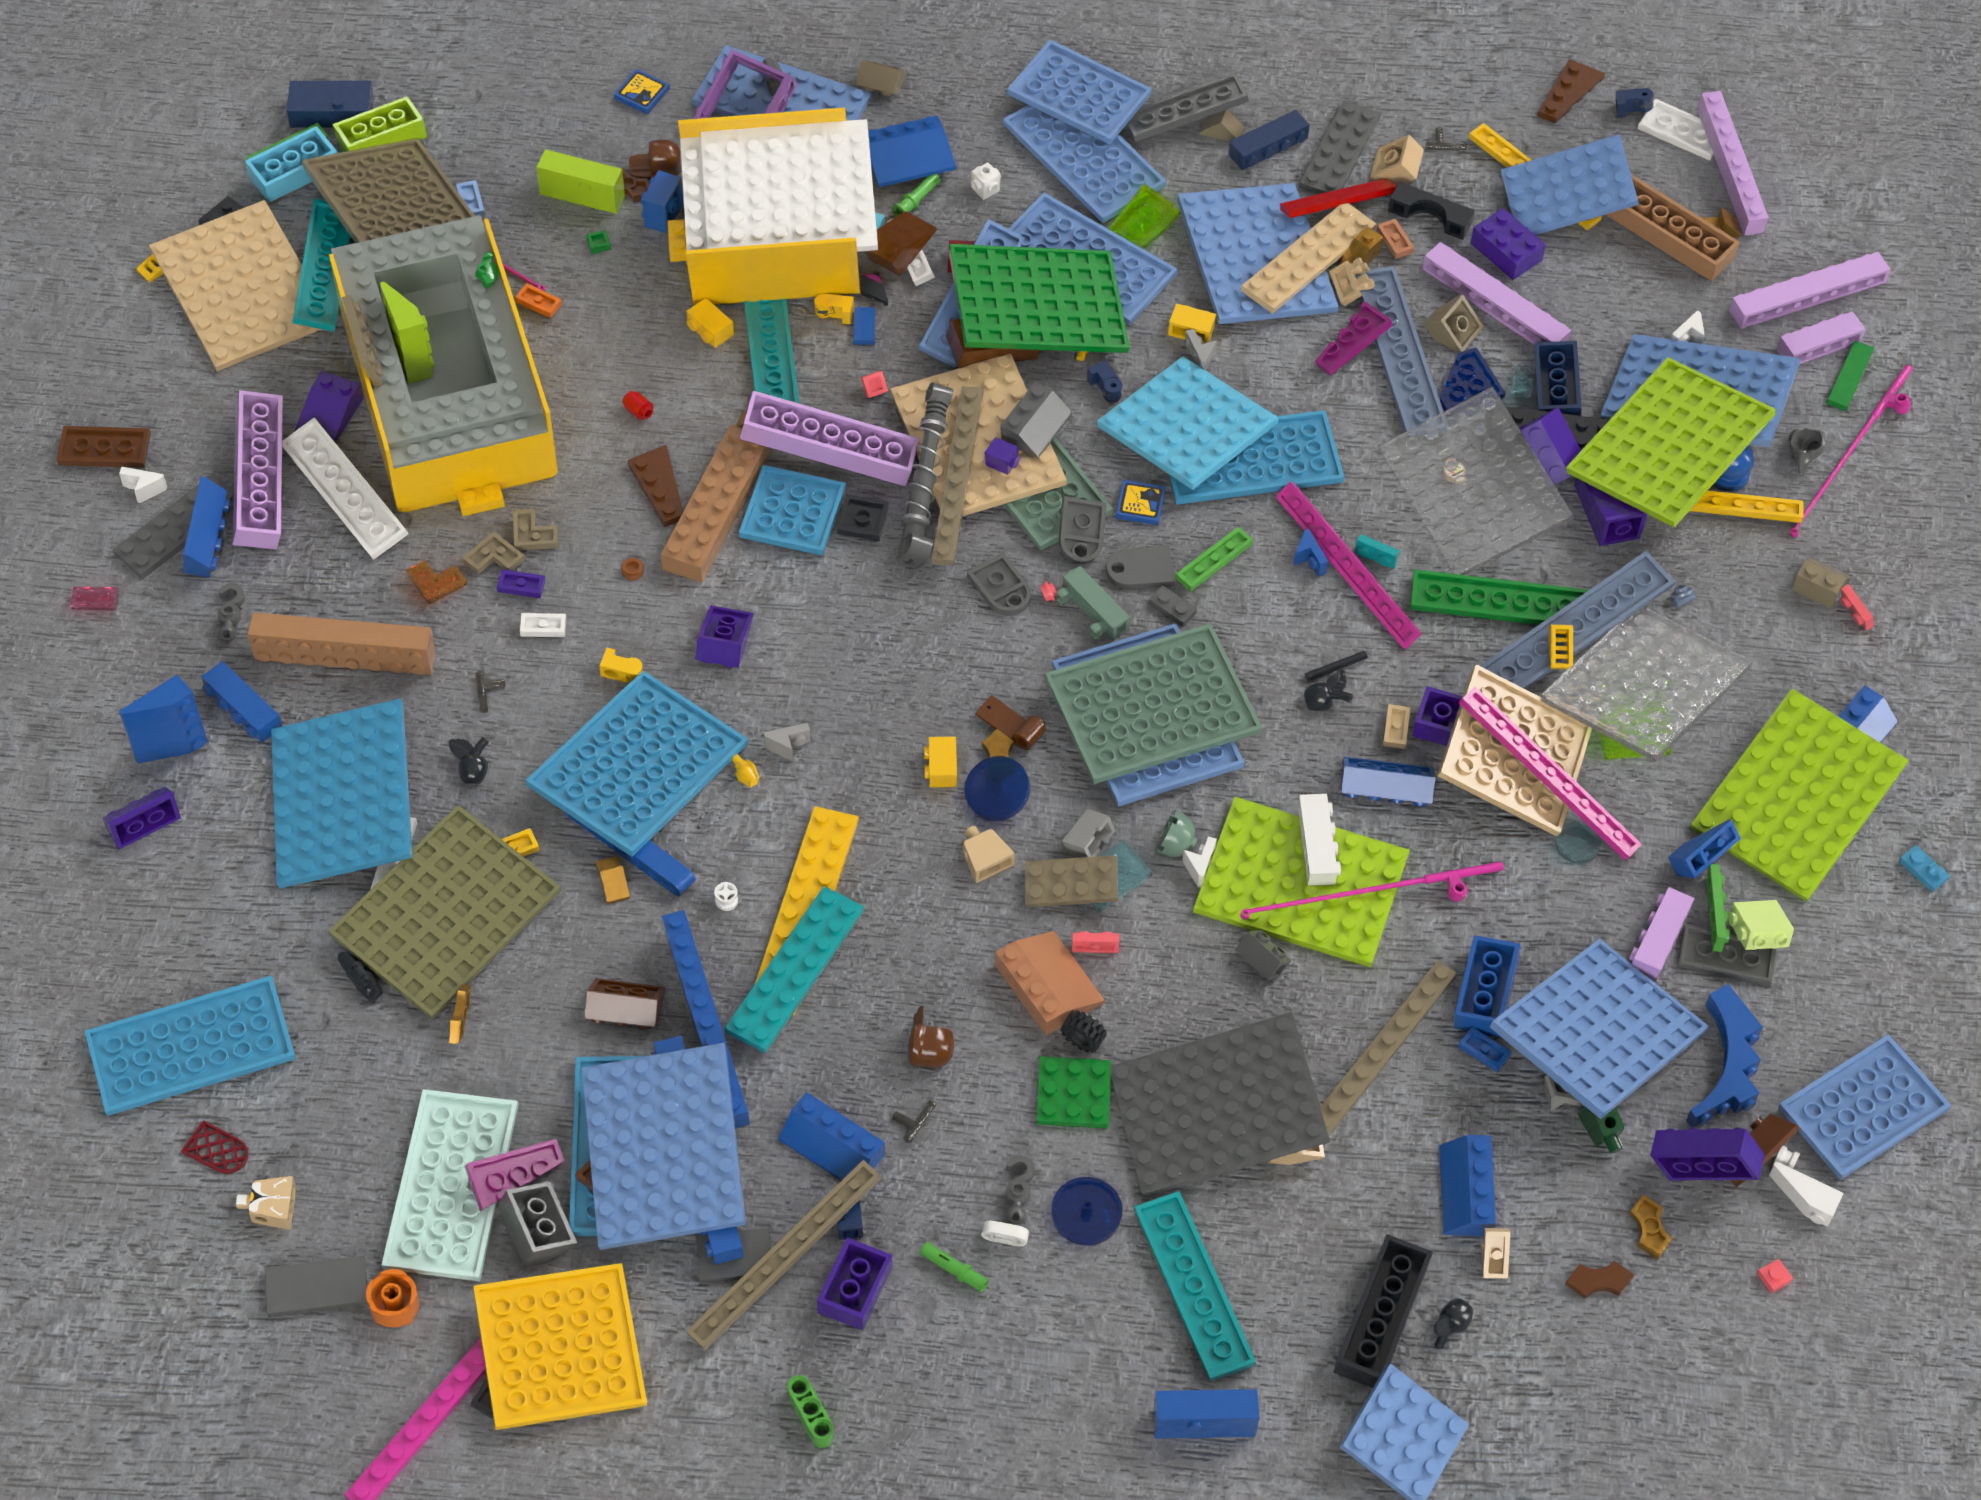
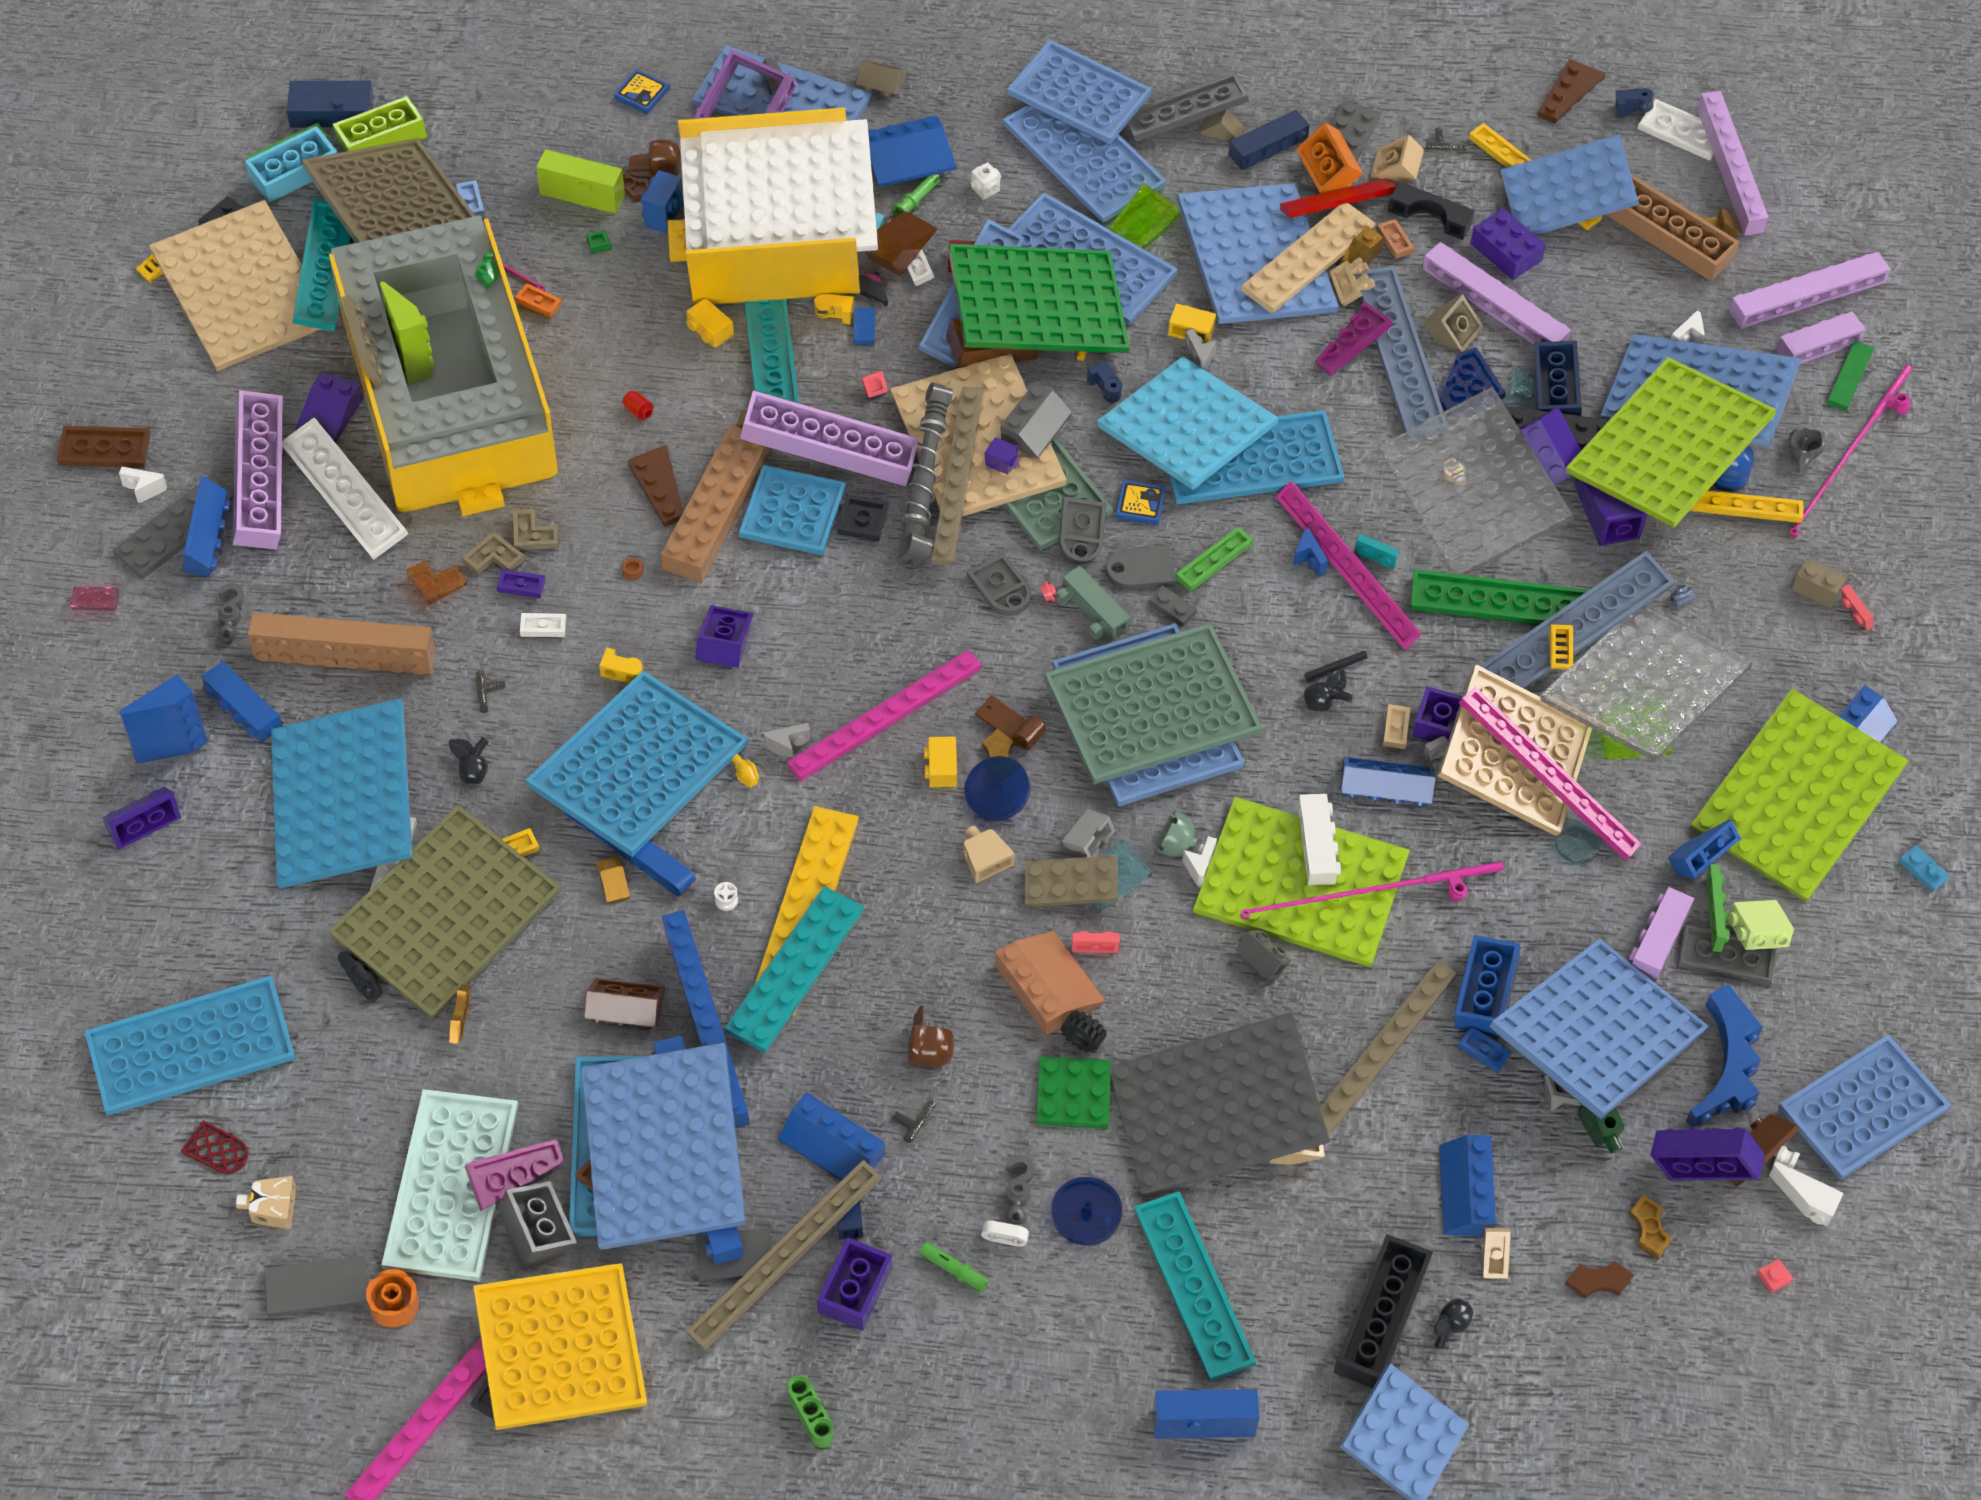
none -> dark pink plate [787,650,981,782]
none -> orange slope [1296,123,1363,194]
none -> light grey tile [1423,736,1448,762]

